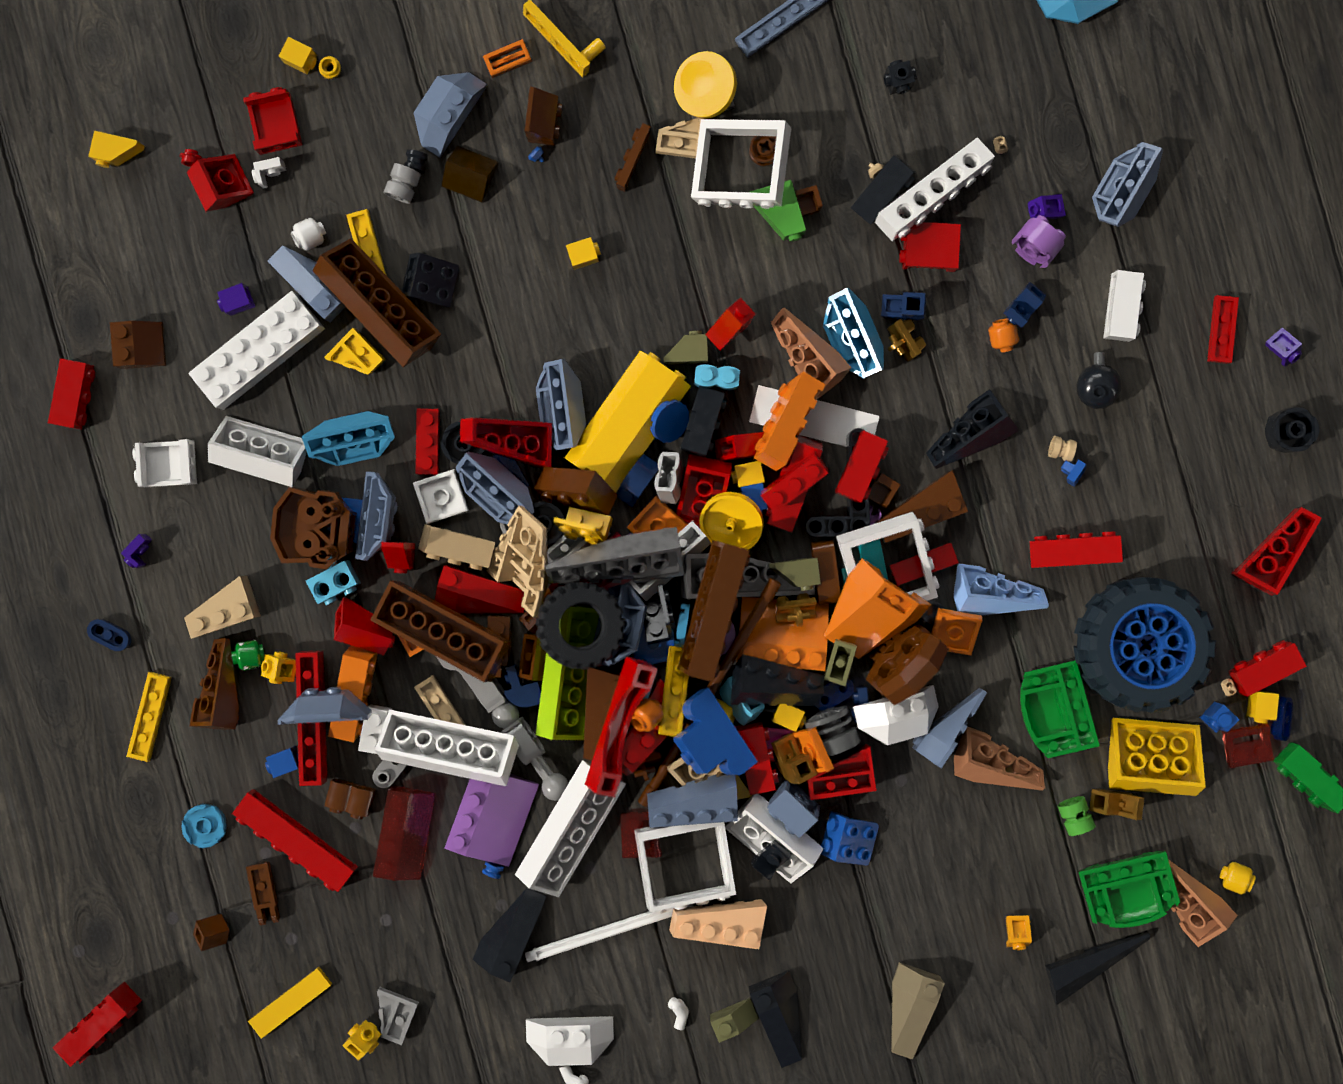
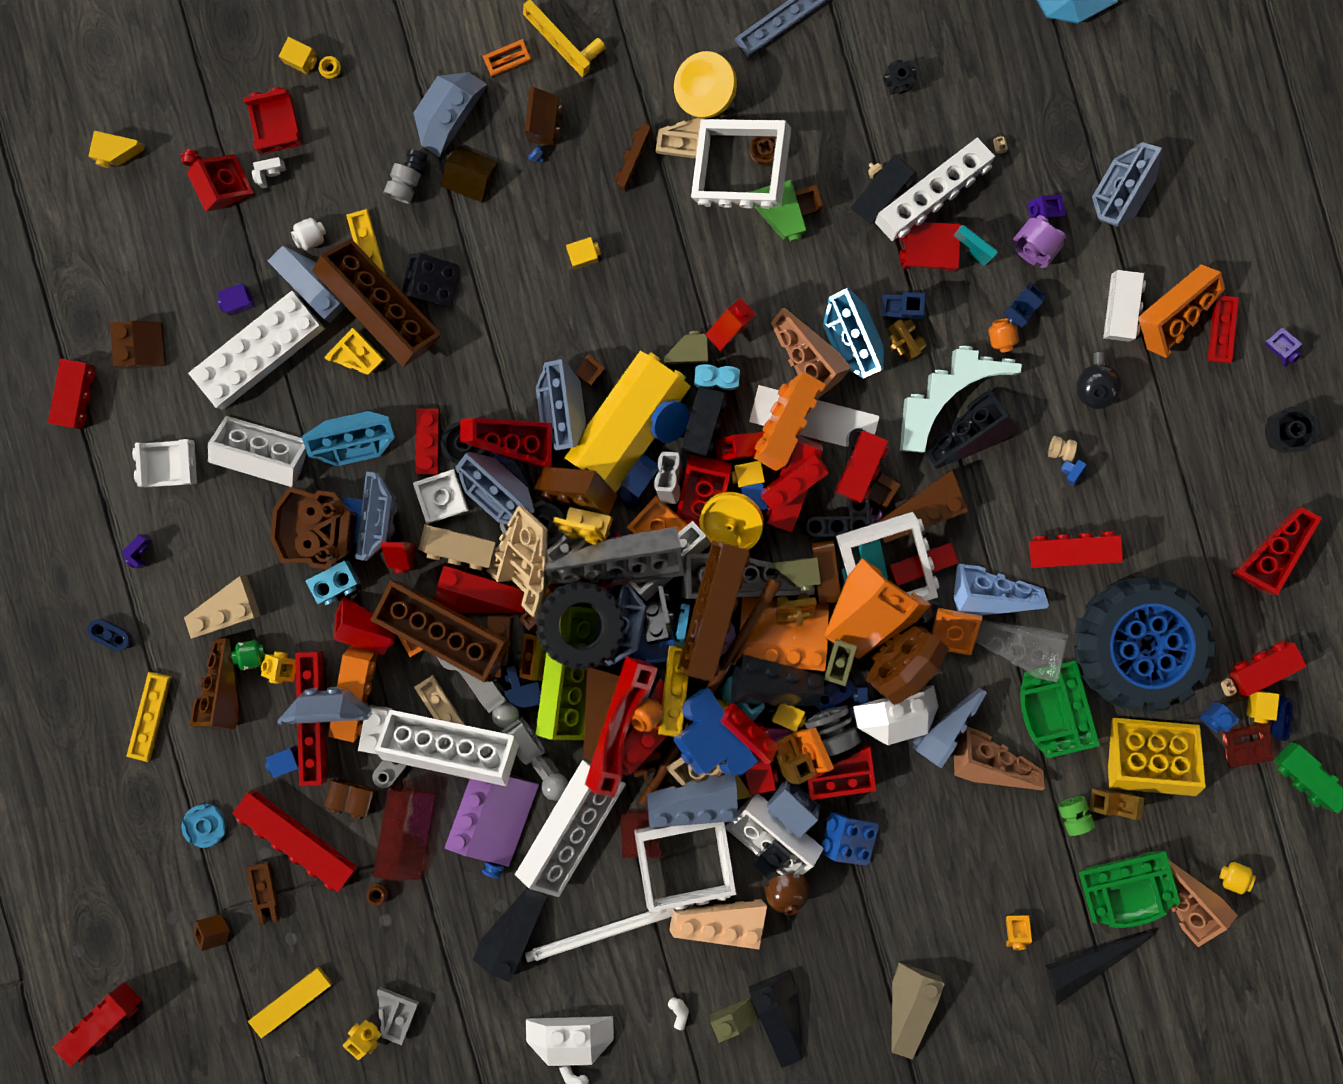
none -> reddish brown plate [366,884,388,906]
none -> reddish brown panel [575,354,606,387]
none -> red plate [720,703,779,764]
none -> reddish brown cylinder [764,874,809,915]
none -> light aqua arch [900,346,1022,453]
none -> teal tile [953,225,997,266]
none -> clear wedge [976,620,1069,683]
none -> orange wedge [1138,265,1225,358]

